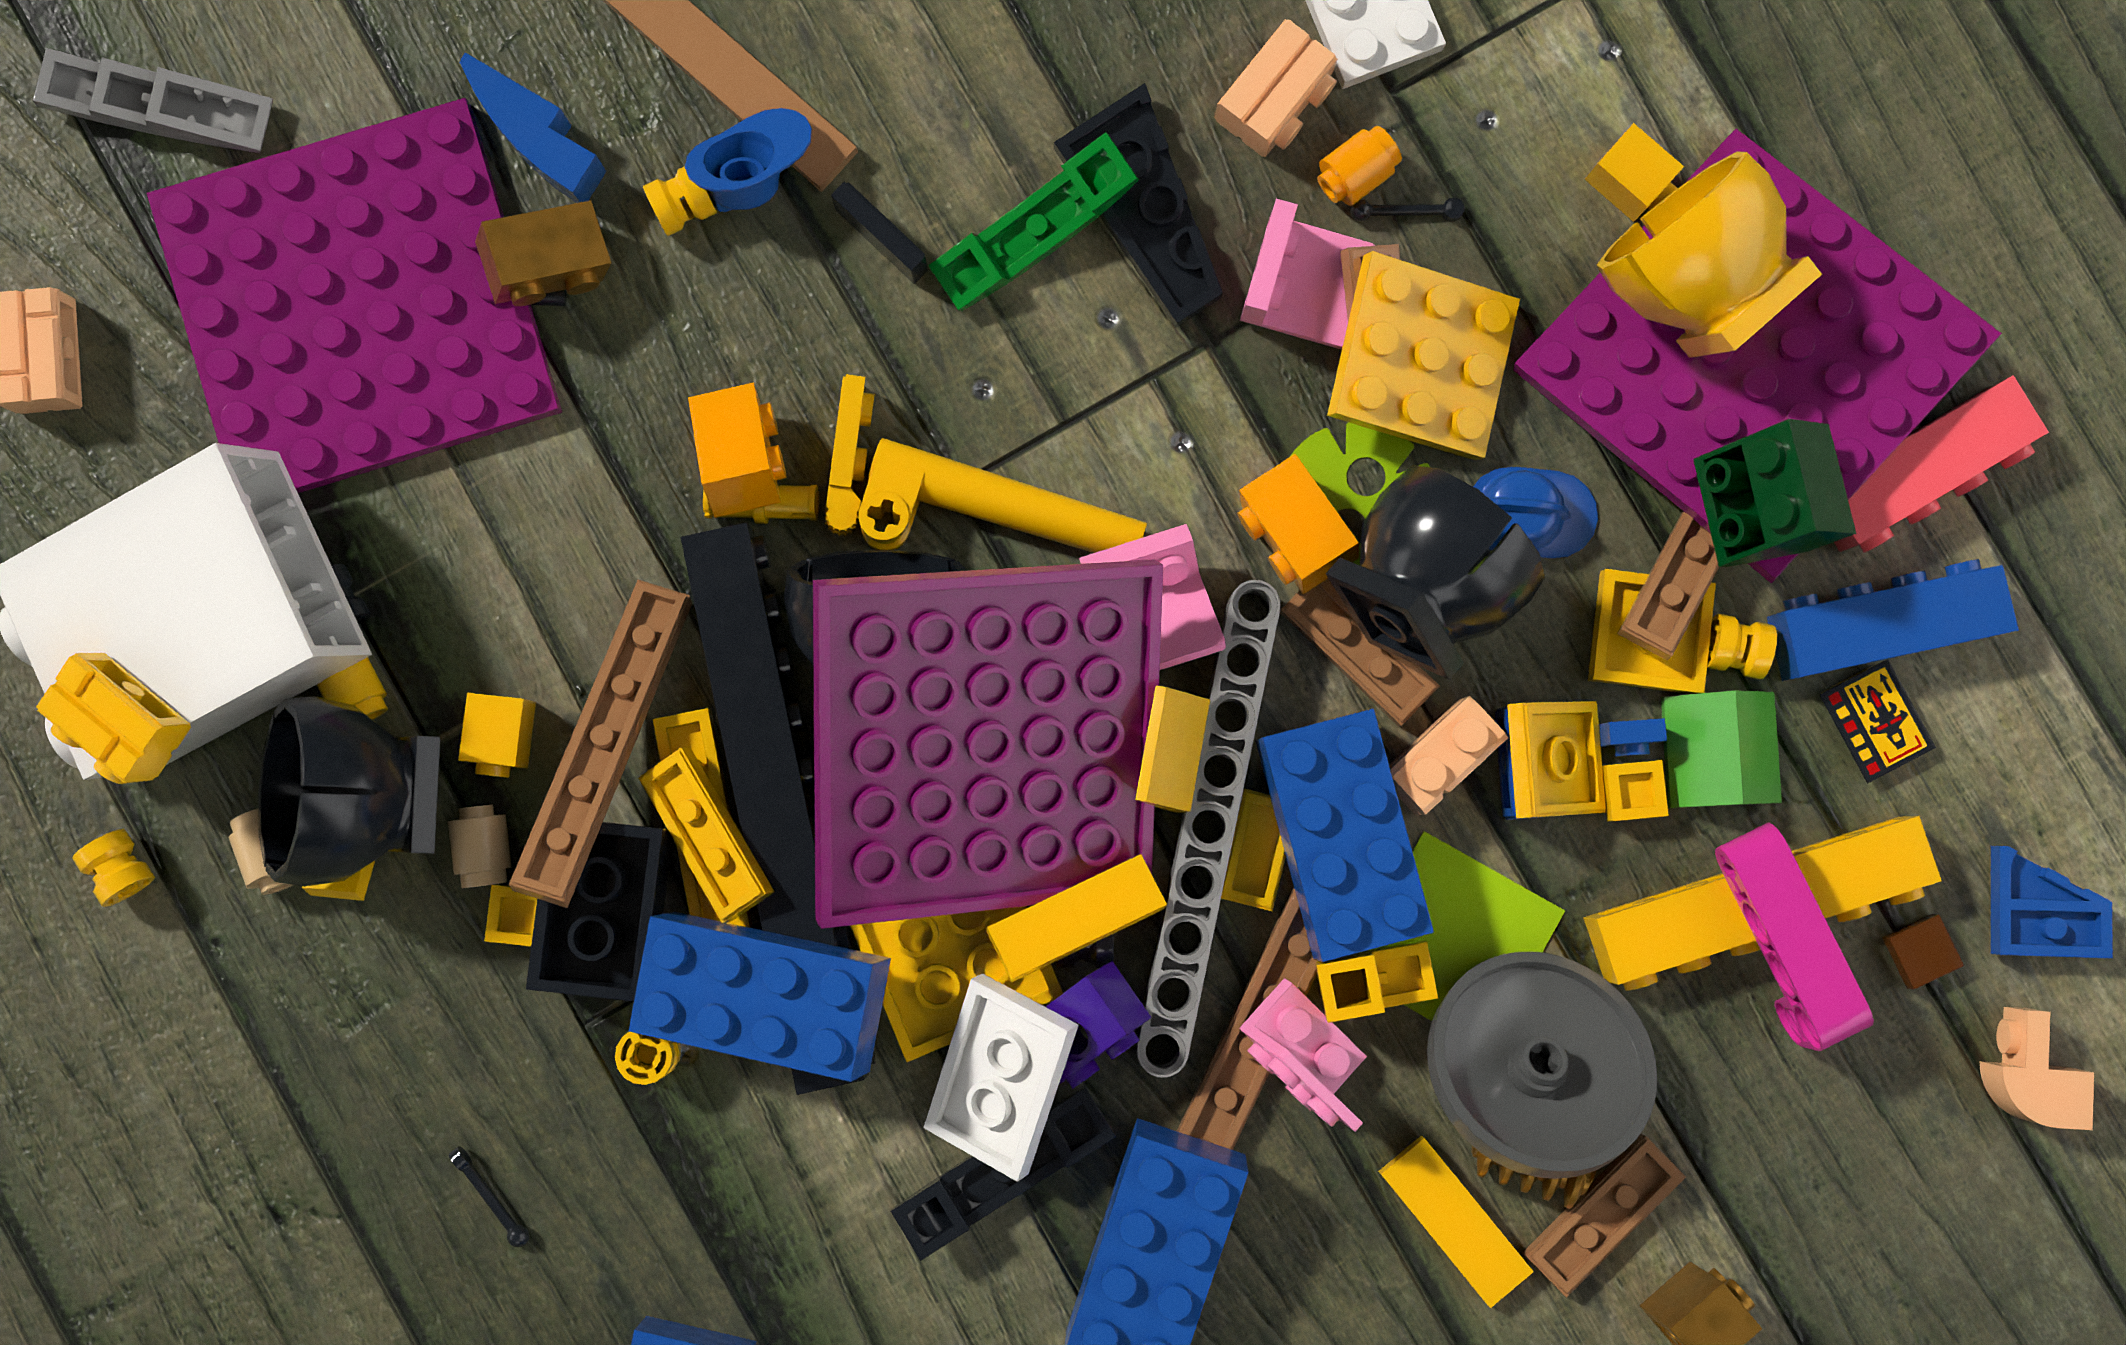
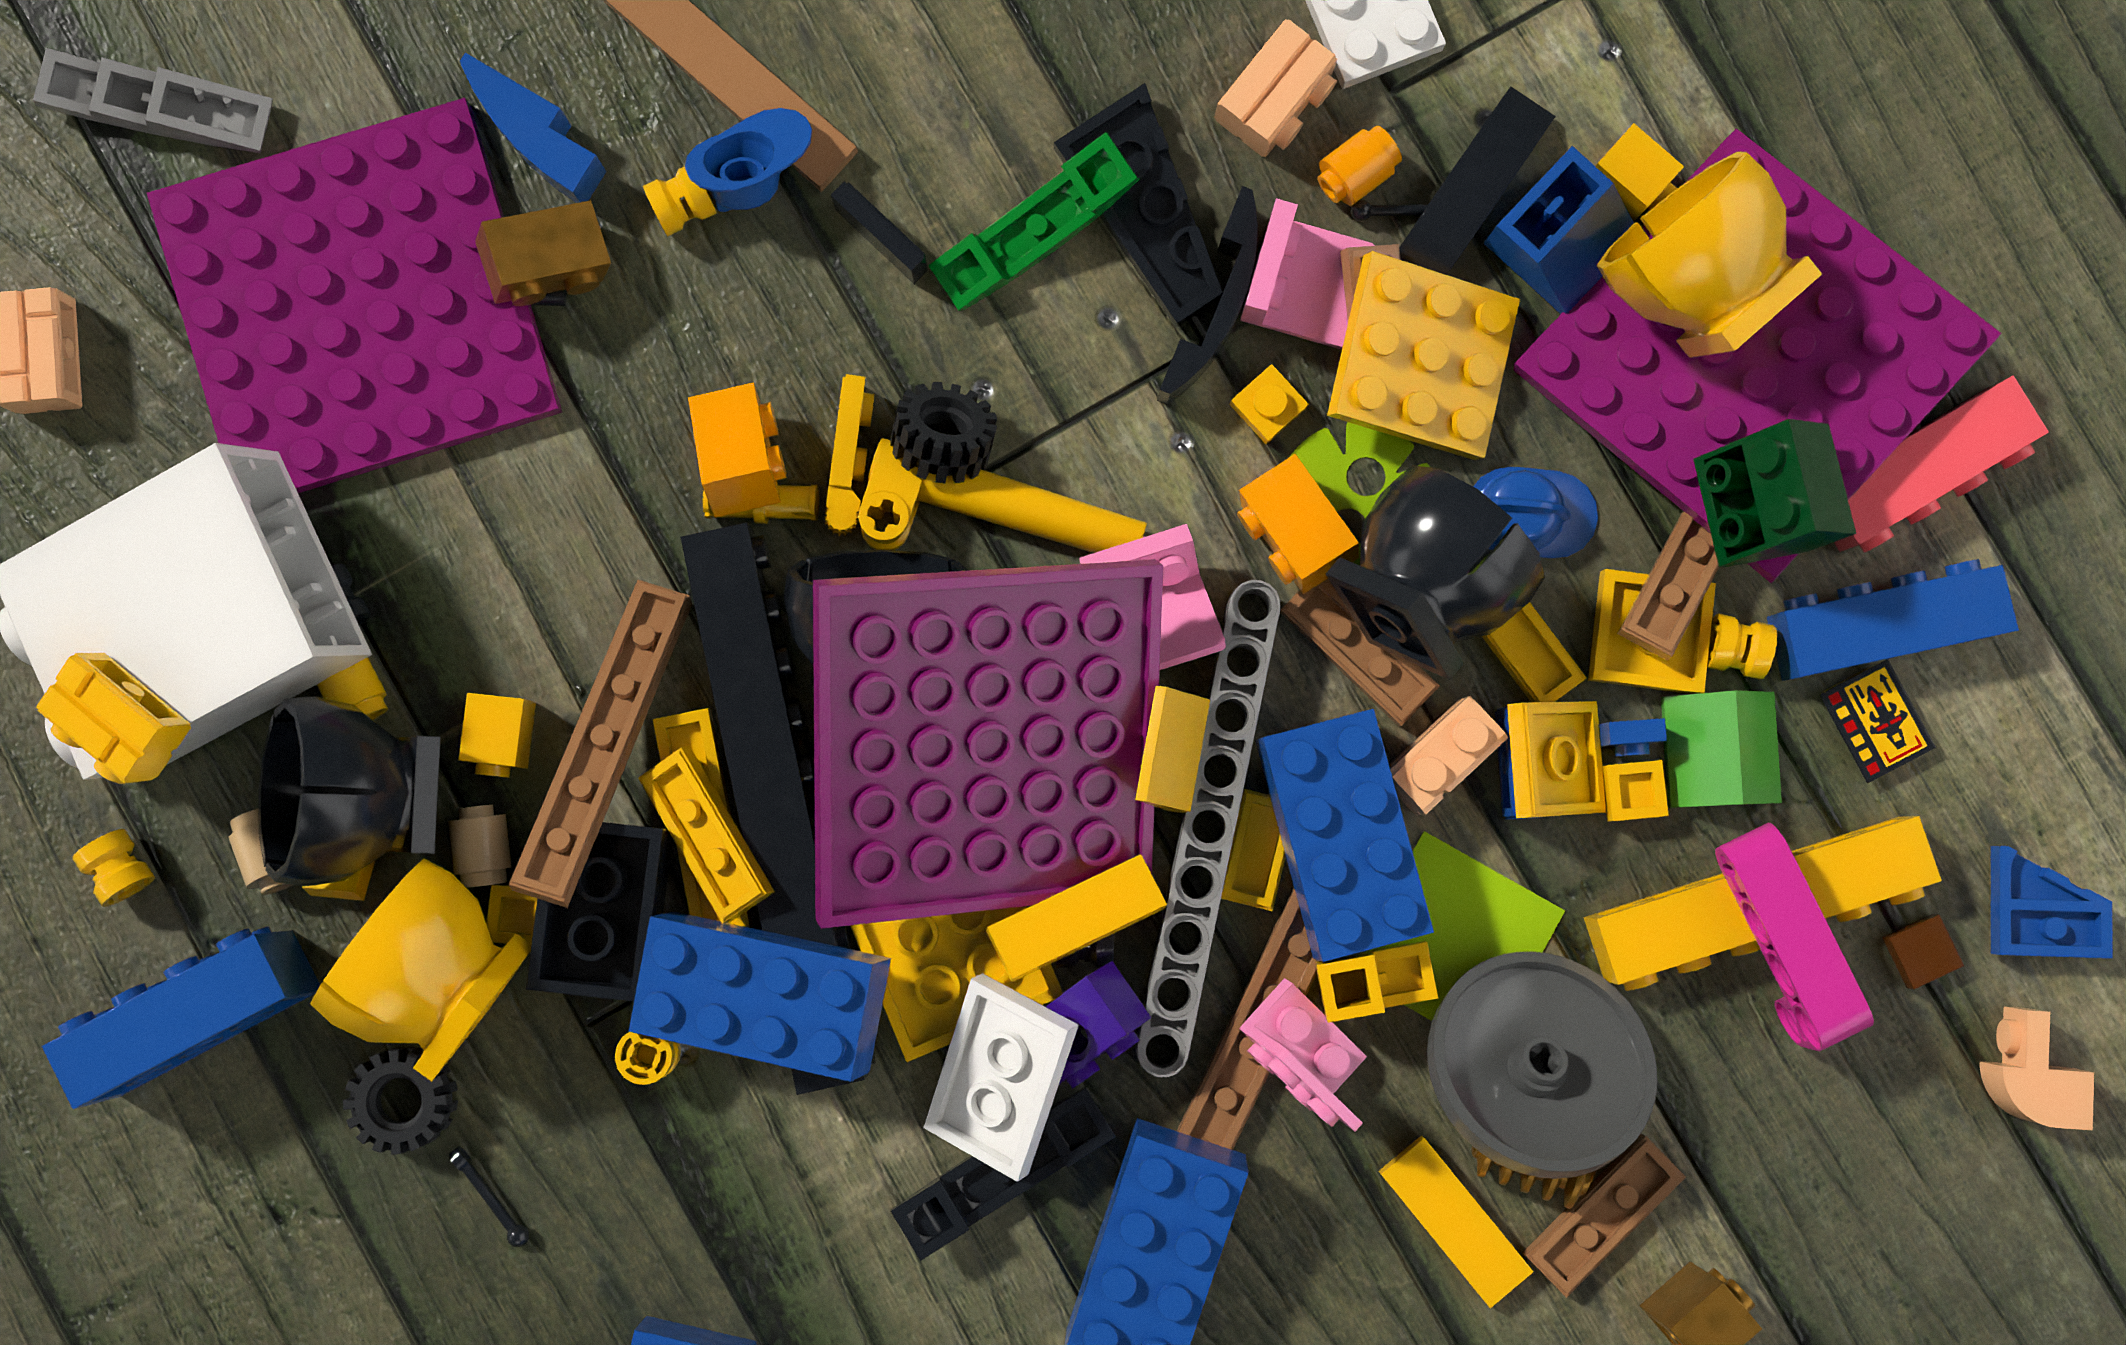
none -> blue brick [42,926,320,1109]
none -> yellow plate [310,859,532,1081]
none -> black tyre [343,1046,458,1155]
none -> black tyre [890,382,997,484]
none -> black slope [1157,186,1258,405]
none -> yellow plate [1229,364,1309,444]
none -> black slope [1399,86,1556,275]
none -> yellow tile [1482,602,1587,702]
none -> blue slope [1484,146,1634,314]

